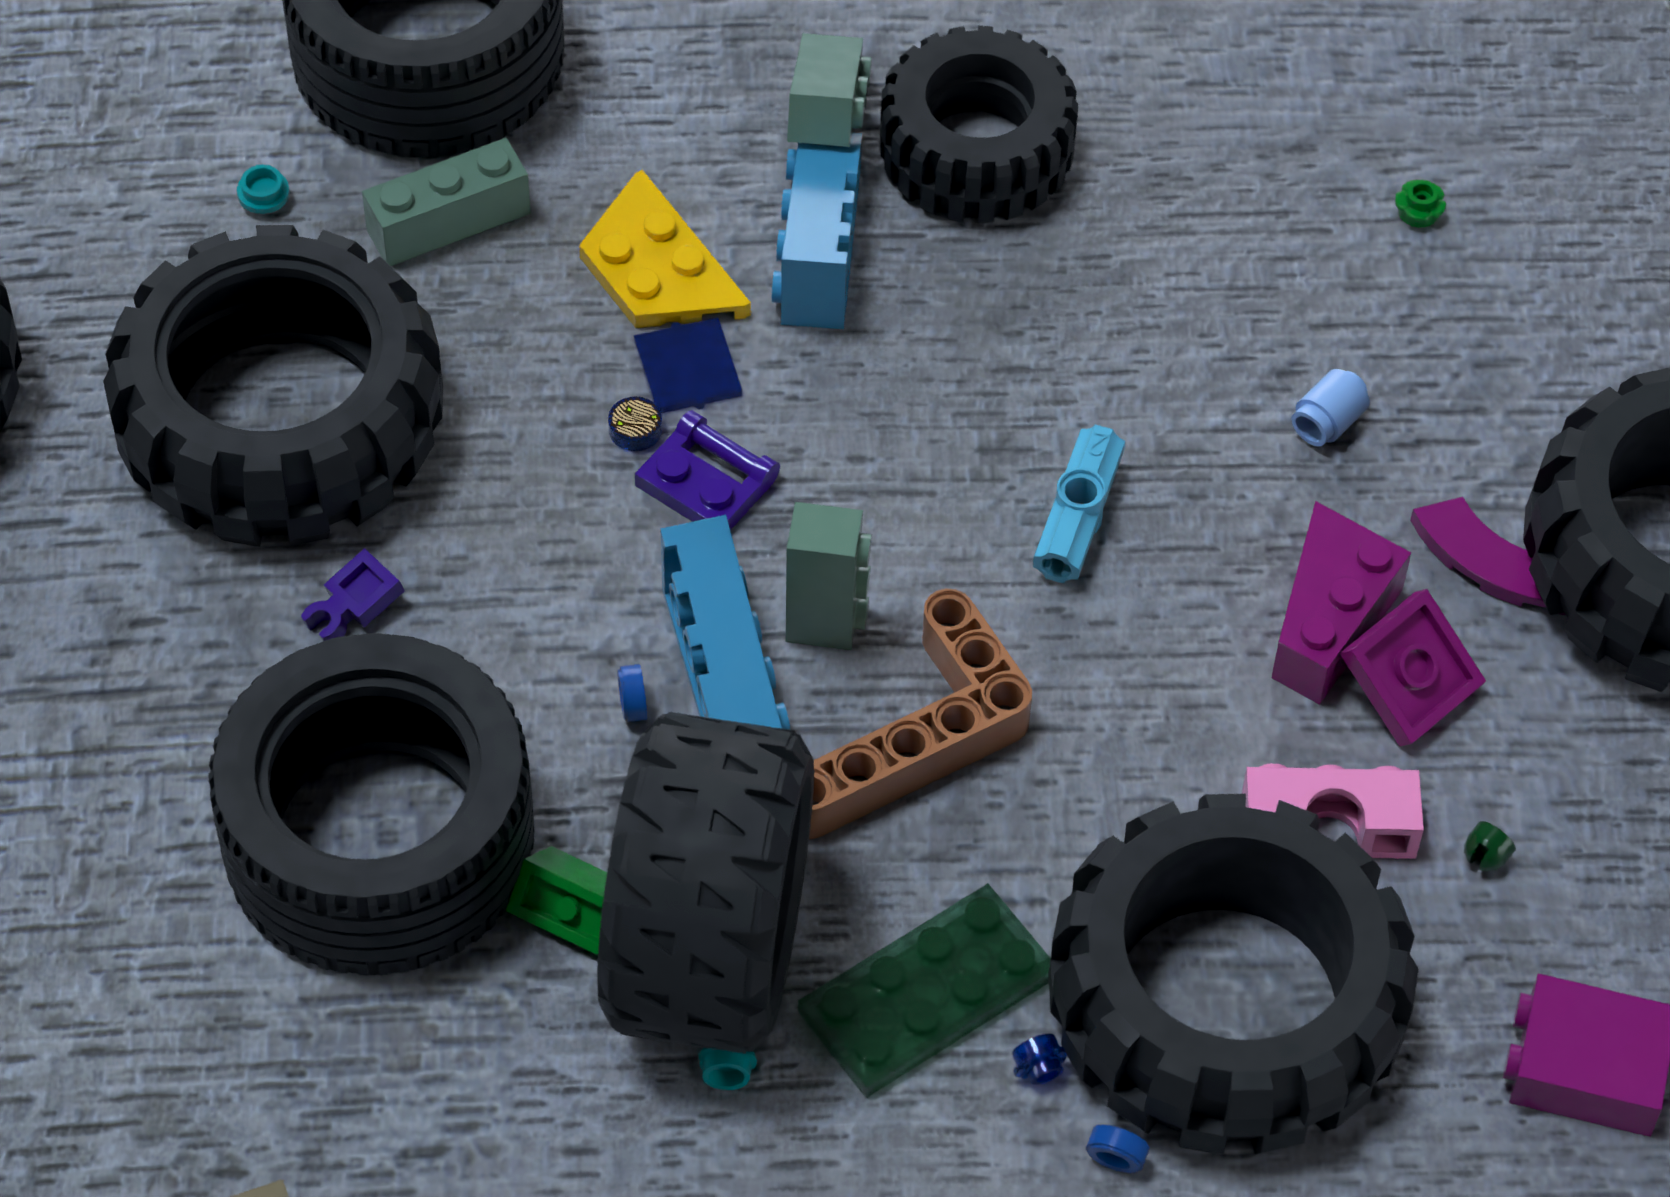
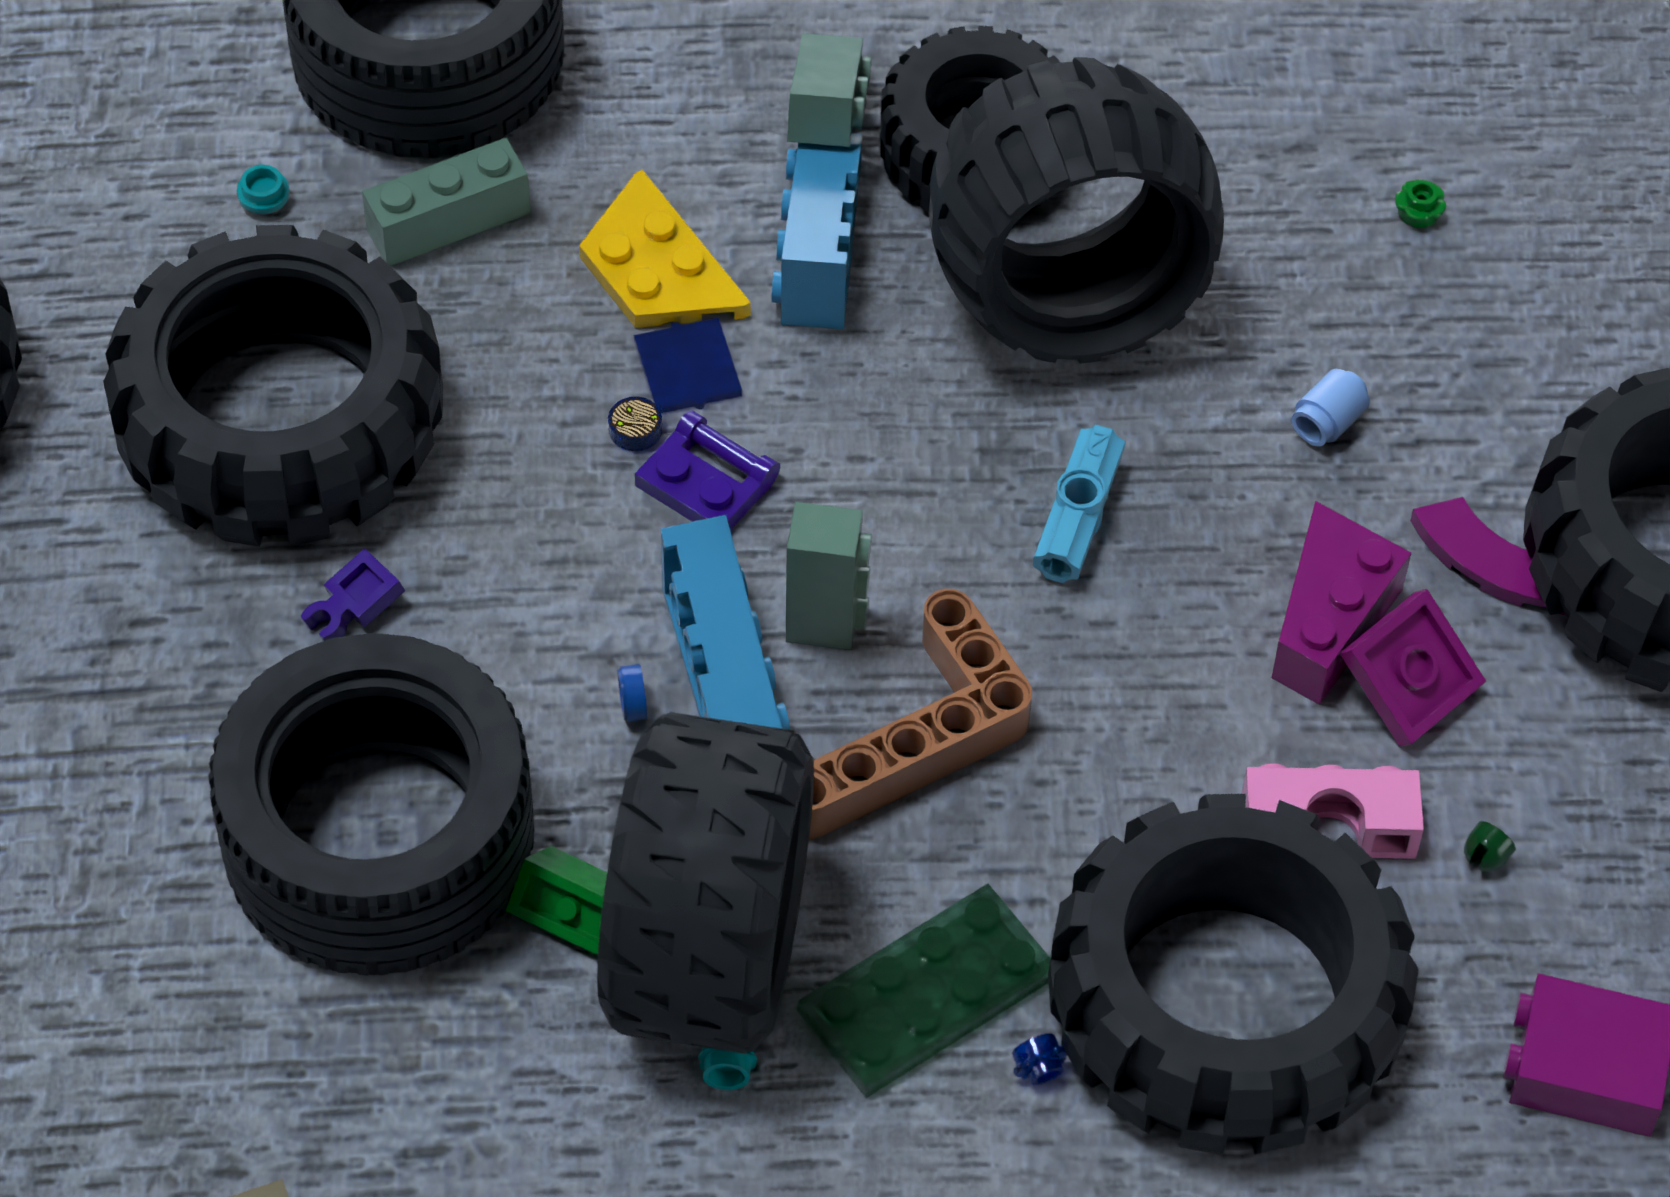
blue tile [1086,1124,1150,1173] -> none
none -> black tyre [929,57,1224,364]

